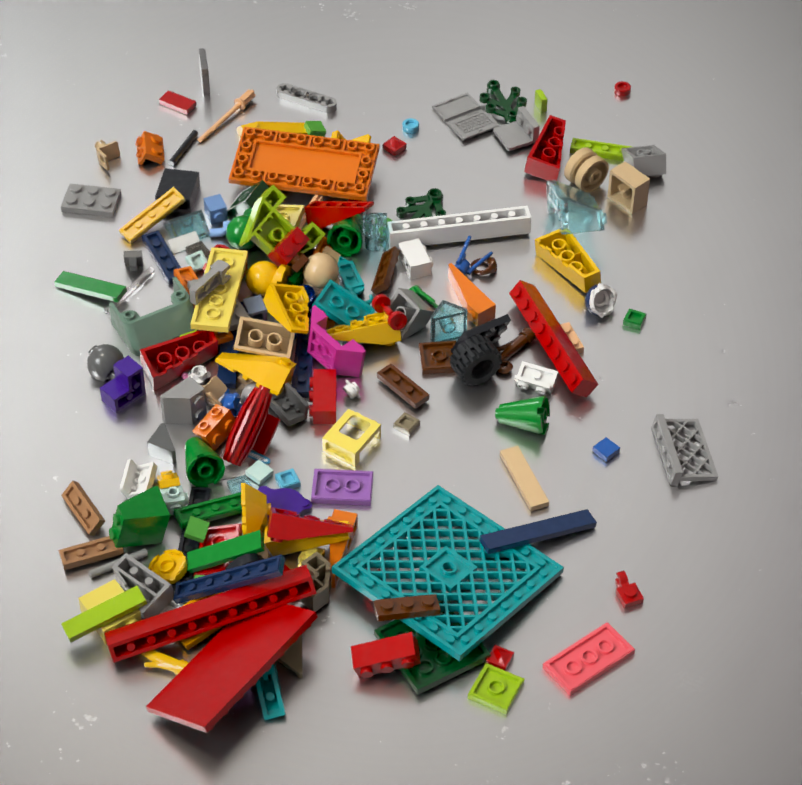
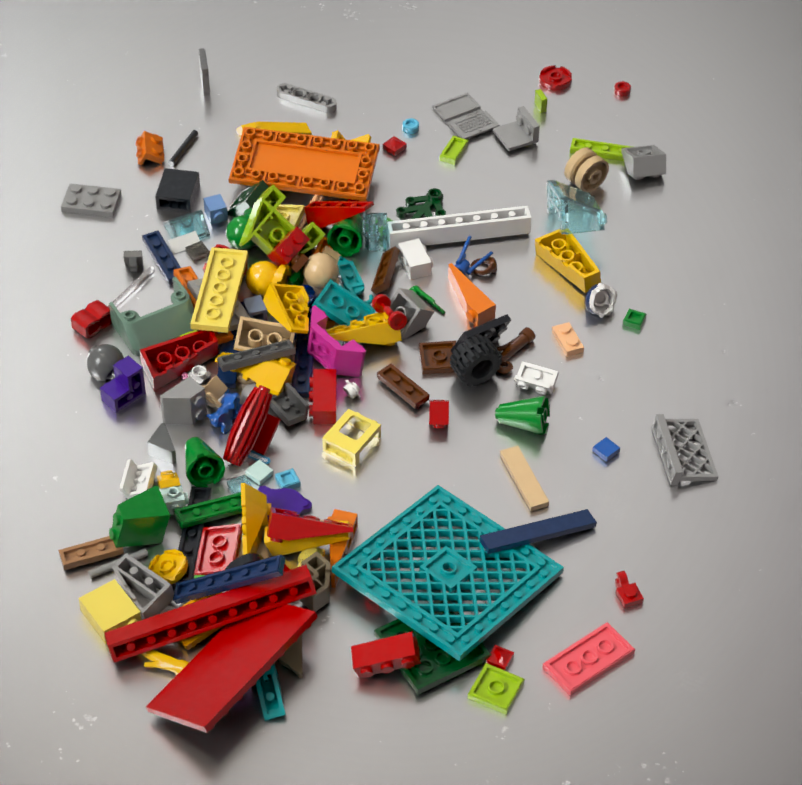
tile [54,271,127,302] -> none
medium nougat plate [61,480,105,536] -> none
lime tile [61,586,147,643] -> none
tan bracket [95,140,120,171] -> none
yellow tile [119,187,186,244] -> none
red tile [159,90,197,115] -> none
bright green tile [184,516,210,543] -> none
light aqua tile [185,250,208,273] -> none
green tile [187,530,265,573] -> none
light grey plate [189,260,231,305] -> none
orange bracket [192,404,235,451] -> none
light nougat piece [197,89,256,143] -> none
light blue arm [210,221,230,238] -> none
bright green tile [304,121,326,137] -> none
medium lavender tile [311,469,373,506] -> none
reddish brown plate [373,594,441,621] -> none
dark tan tile [393,412,420,436] -> none
clear light blue slope [430,300,468,342] -> none
dark green plant [479,80,527,124] -> none
red brick [509,280,599,398] -> none
red wedge [524,115,566,184] -> none
tan brick [607,161,650,214] -> none
none -> red brick [70,300,111,338]
none -> dark grey tile [217,339,296,372]
none -> red slope [429,400,449,428]
none -> lime tile [439,136,469,165]
none -> red tile [539,65,572,91]

